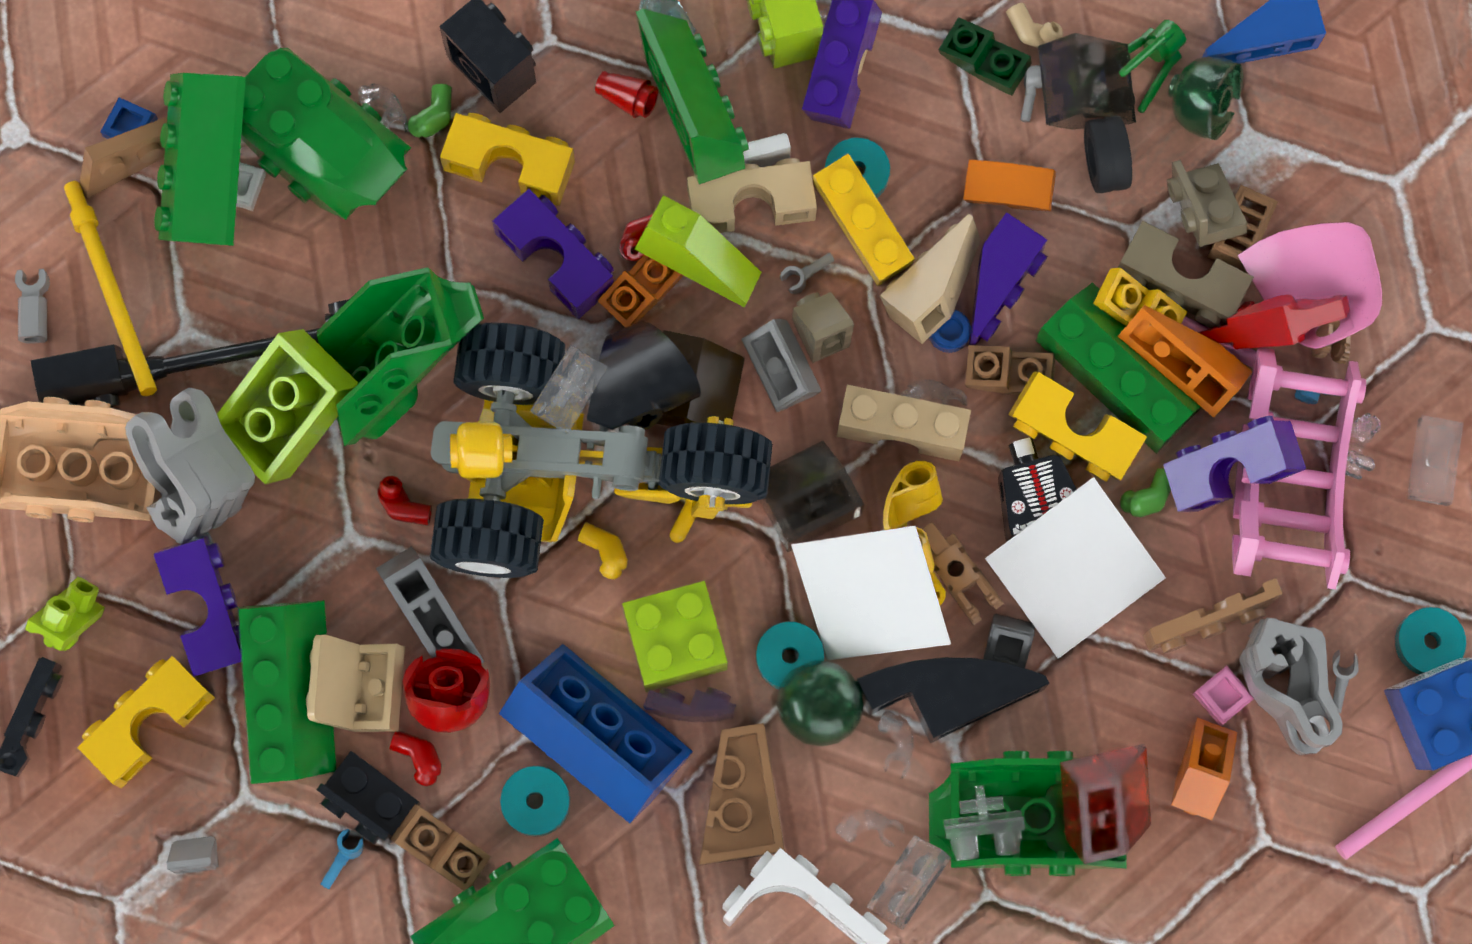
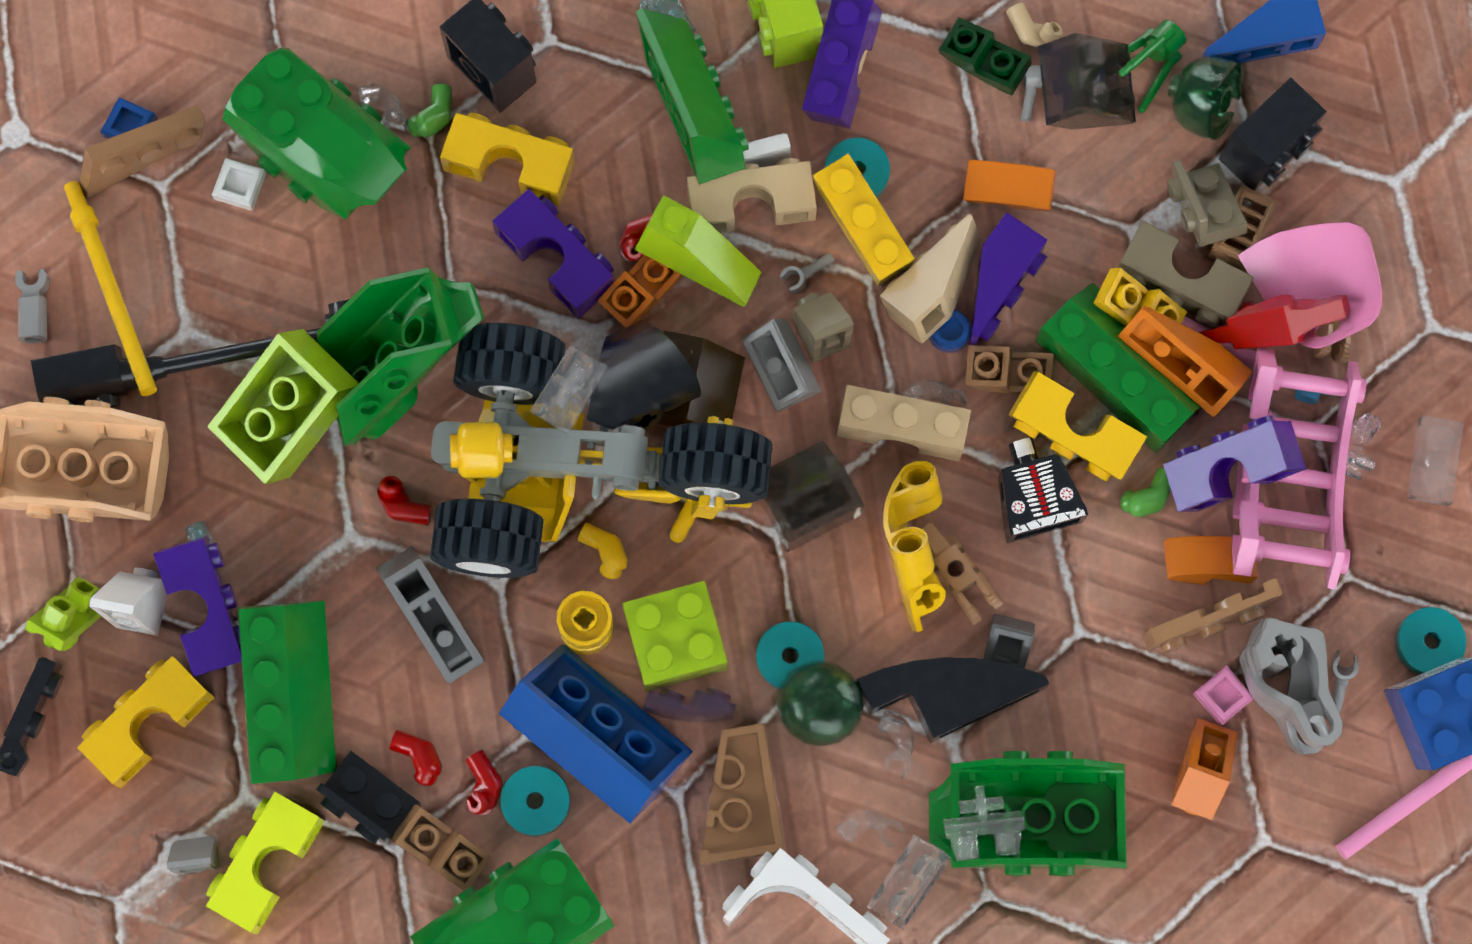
light grey piece [125,388,255,544] -> none
green slope [154,73,246,246] -> none
tan bracket [306,635,405,732] -> none
dark azure hand [320,829,364,889] -> none
red cylinder [403,649,490,733] -> none
red cone [595,71,658,118] -> none
white sticker [791,525,951,660] -> none
white sticker [985,477,1166,659] -> none
clear red slope [1060,744,1151,864] -> none
black tyre [1084,116,1132,193] -> none
none -> white slope [89,568,168,636]
none -> neon yellow arch [206,792,325,935]
none -> red arm [465,750,502,815]
none -> yellow wheel [556,591,614,655]
none -> orange slope [1163,536,1259,585]
none -> black brick [1218,77,1327,191]

